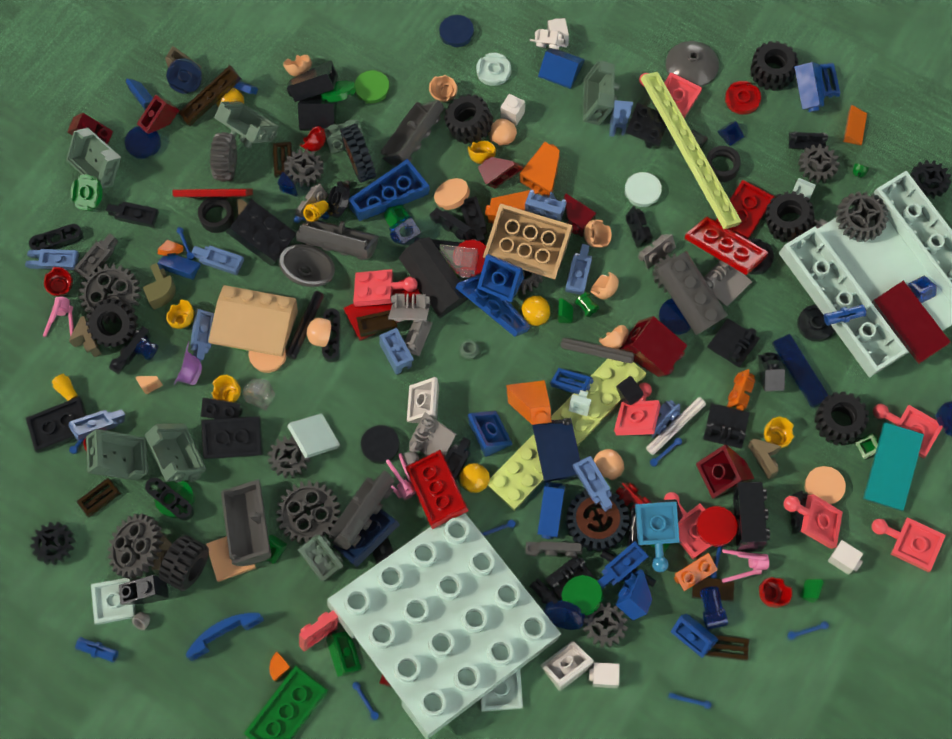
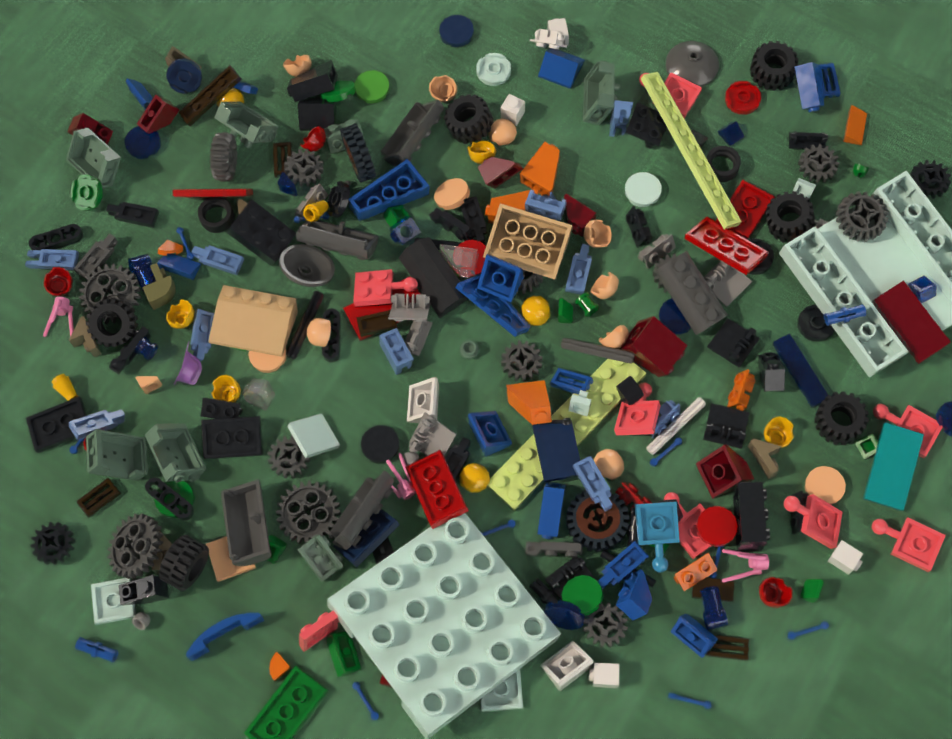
none -> clear blue piece [128,254,156,291]
none -> dark grey gear [501,340,542,382]

